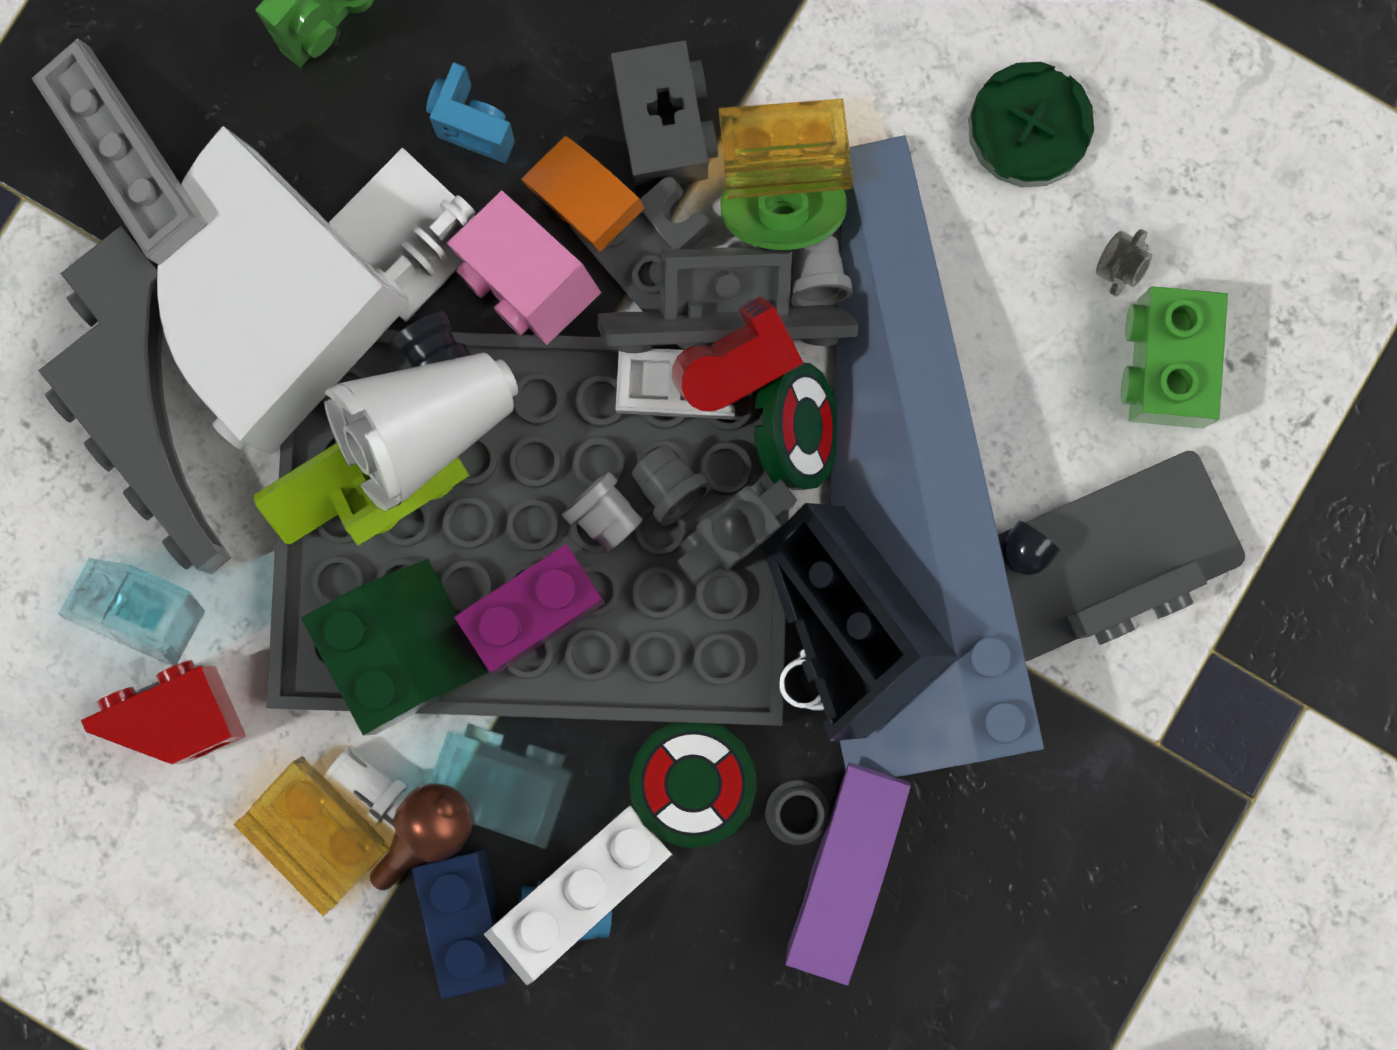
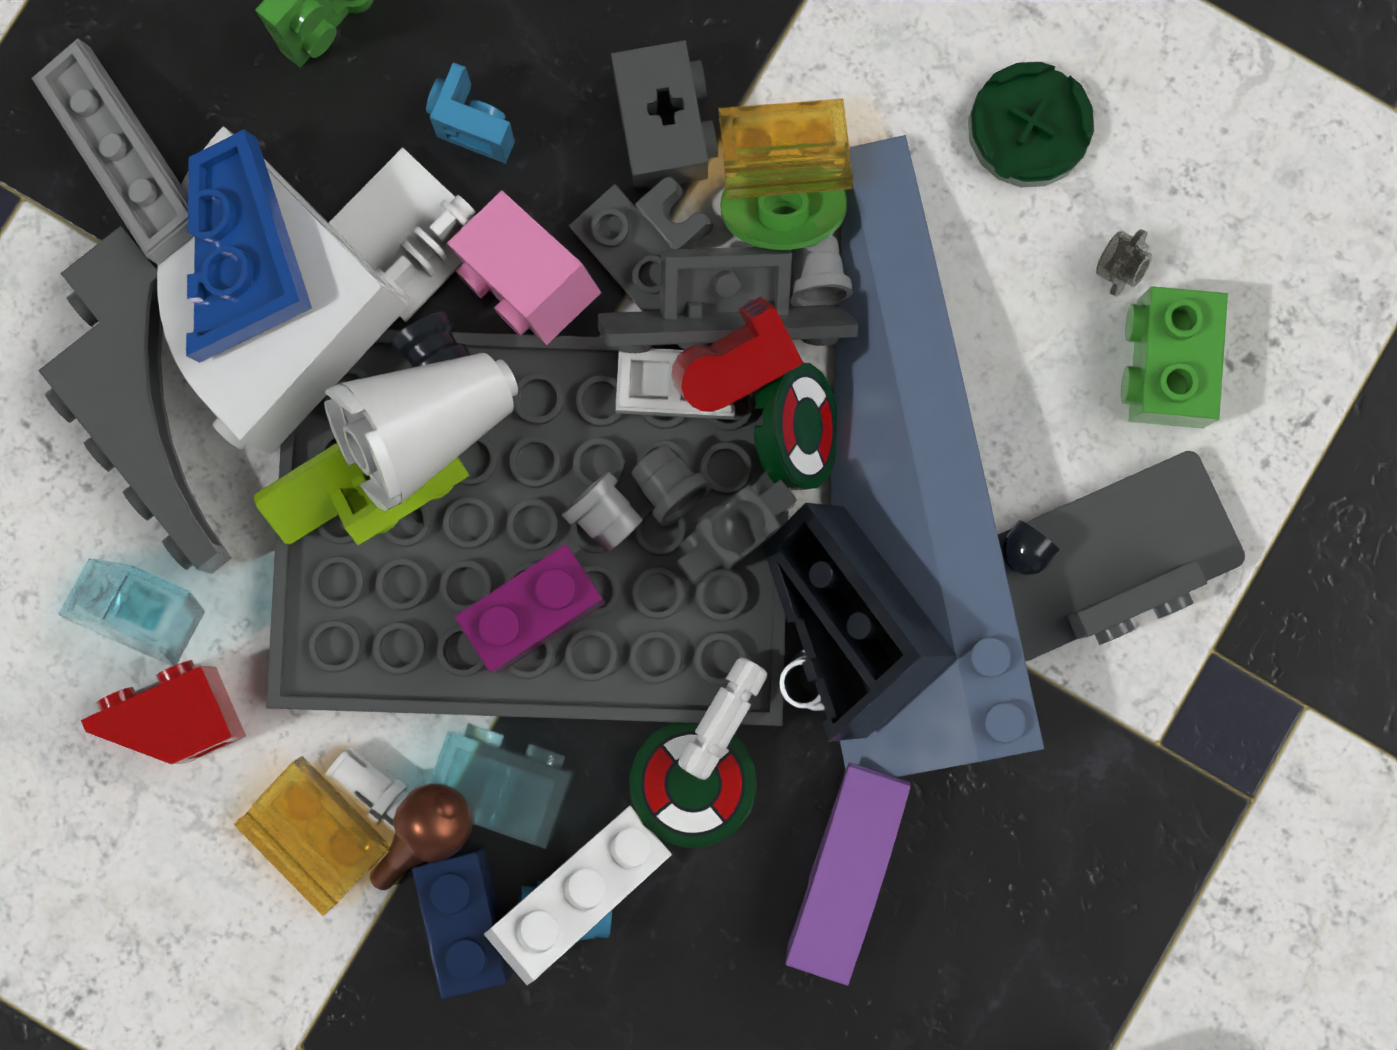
dark green slope [301,559,489,736] -> none
orange slope [521,136,645,253] -> none
dark grey piece [765,780,829,845] -> none
none -> blue wing [186,129,312,363]
none -> white axle [679,657,767,780]

